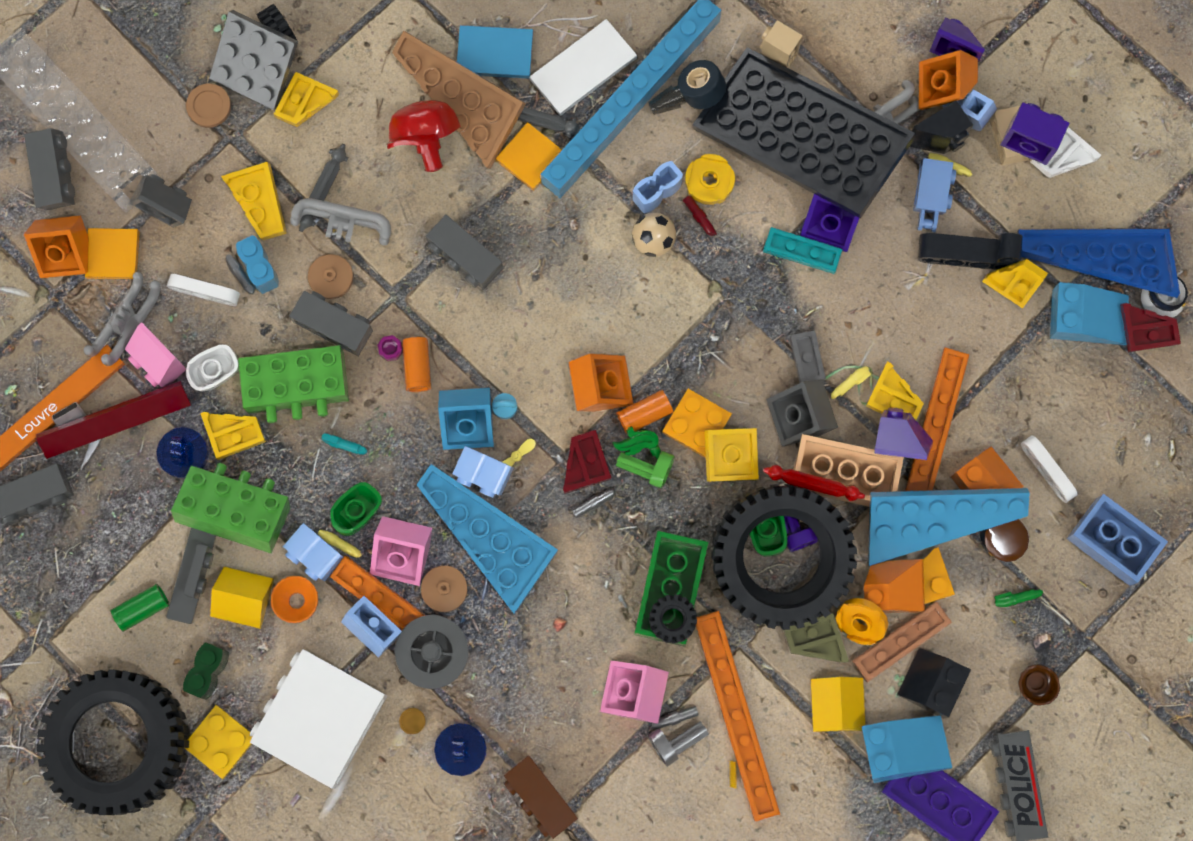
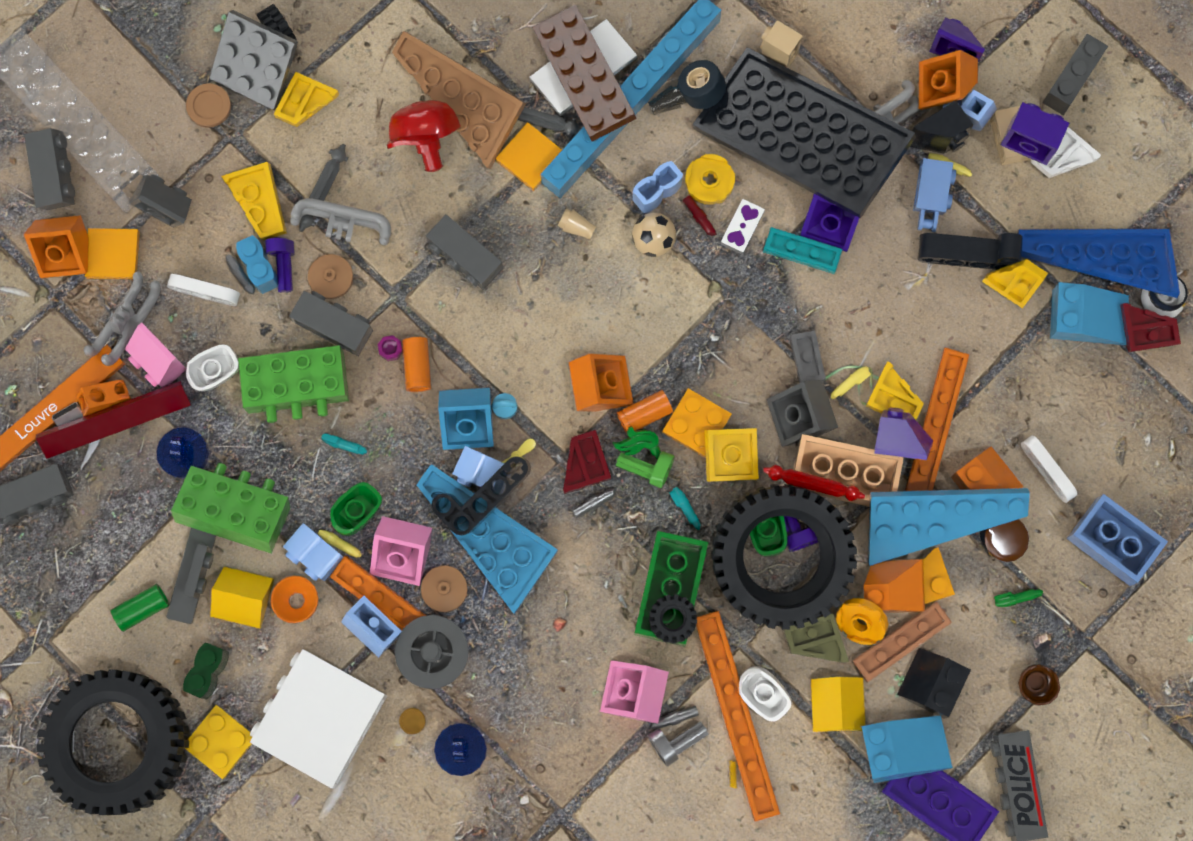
yellow wing [200,412,266,460] -> none
dark azure tile [457,25,533,79] -> none
reddish brown brick [504,755,579,839] -> none
none -> orange leg [76,380,131,417]
none -> dark purple piece [265,238,295,293]
none -> black beam [431,457,531,536]
none -> plate [532,4,637,142]
none -> tan cone [558,208,596,240]
none -> teal piece [669,487,701,530]
none -> tile [720,199,765,255]
none -> white piece [739,666,792,721]
none -> dark grey brick [1043,34,1108,116]

